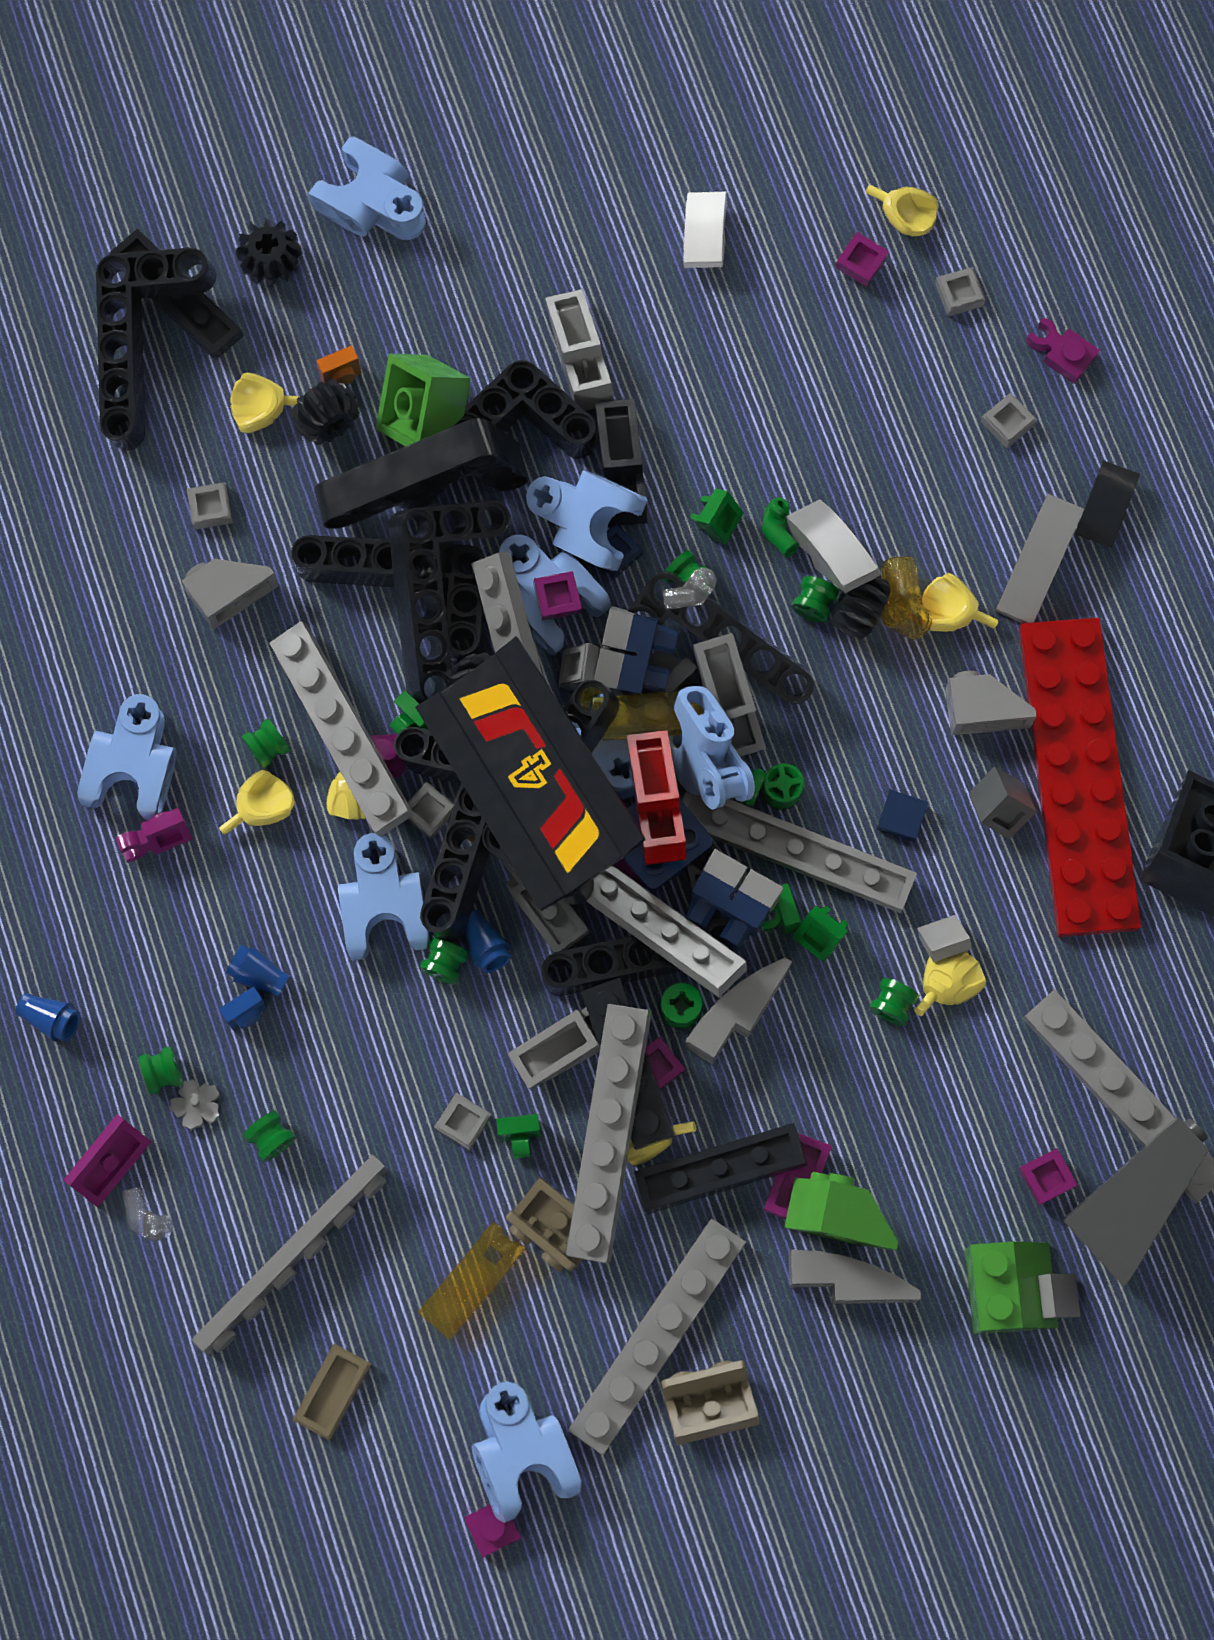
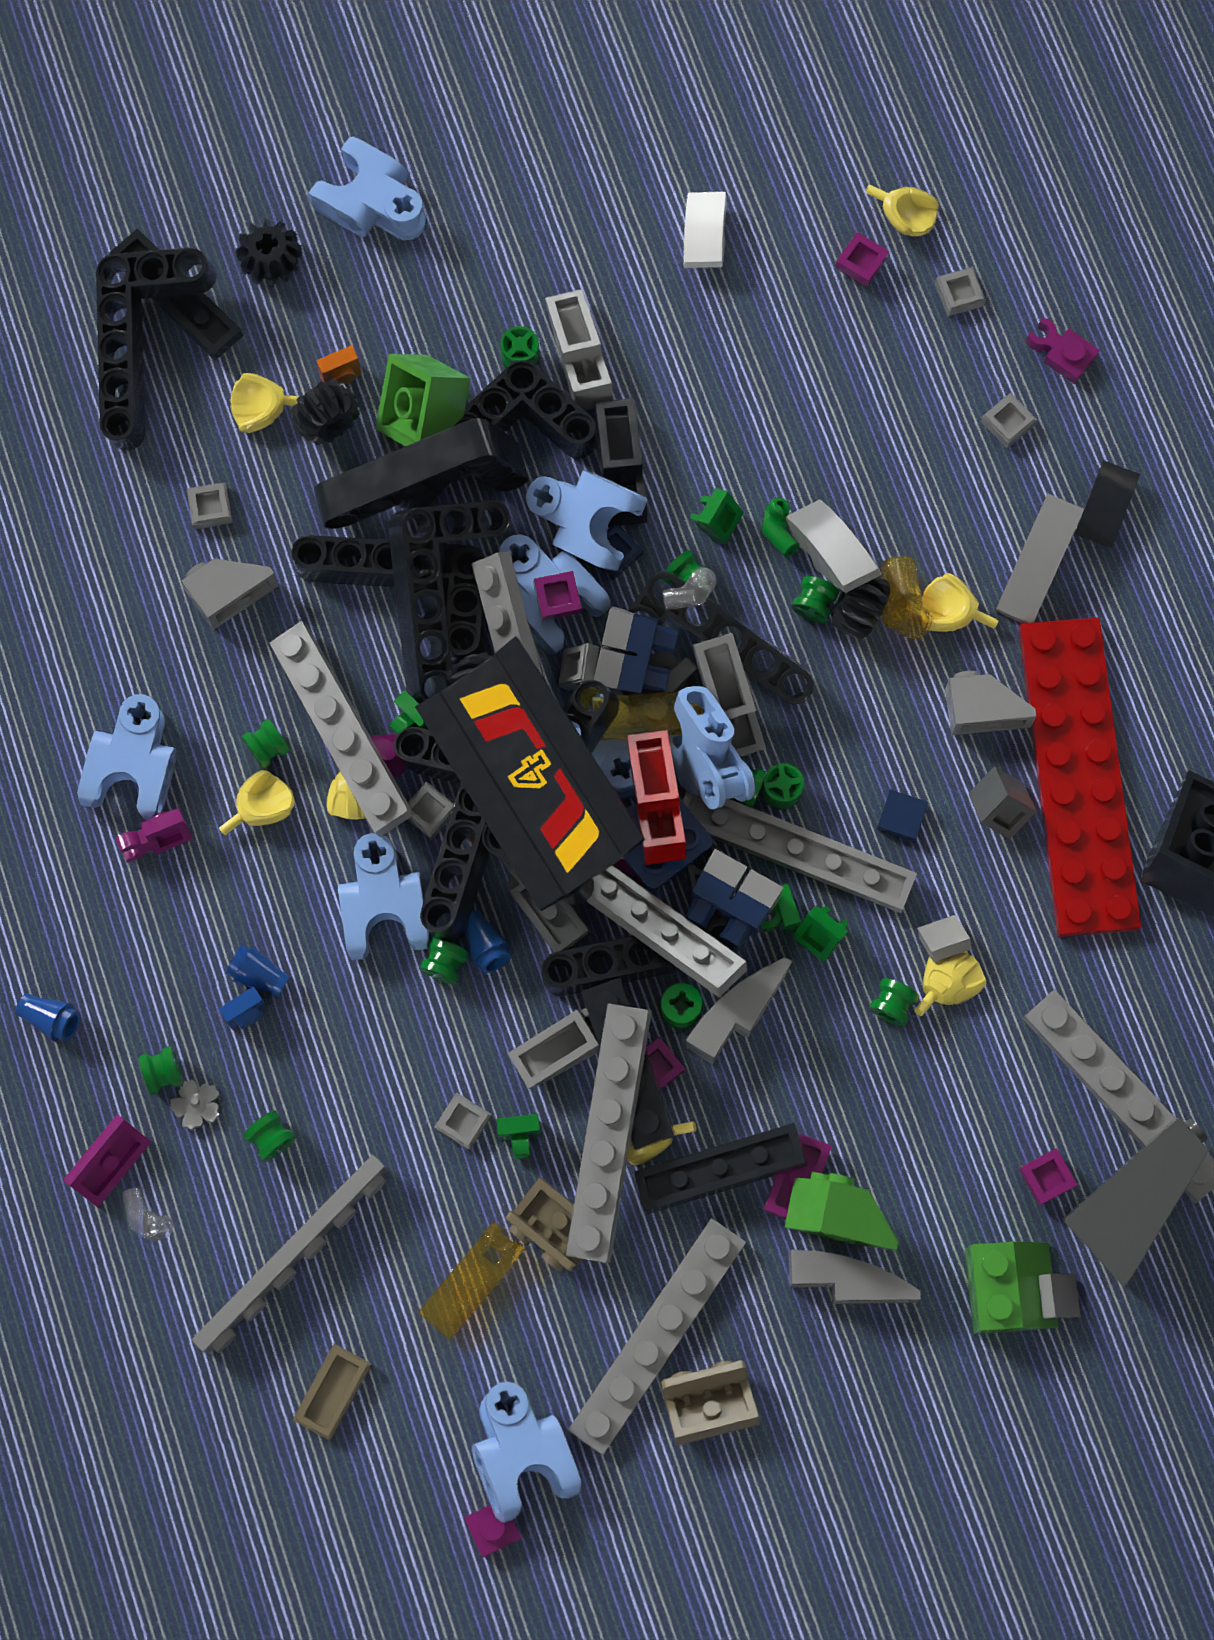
none -> green wheel [500,326,540,368]

